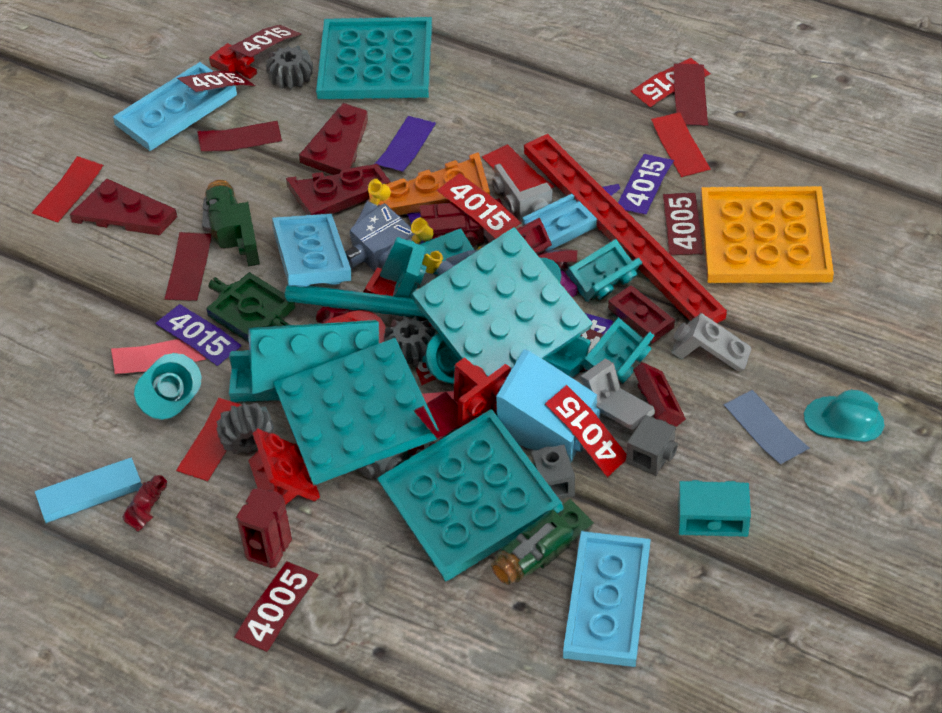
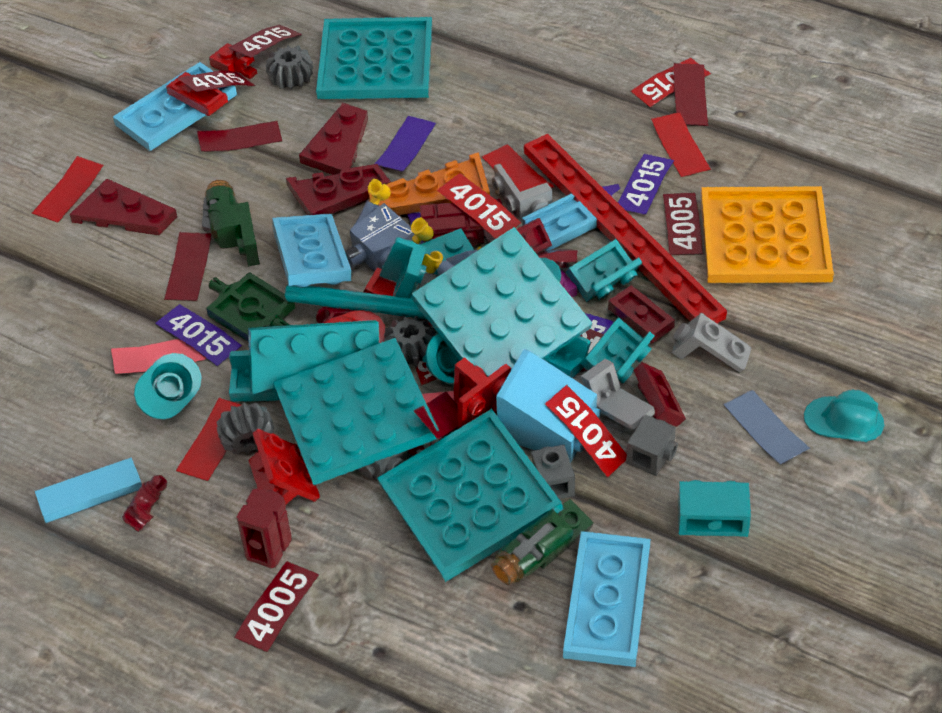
none -> red tile [166,72,228,116]

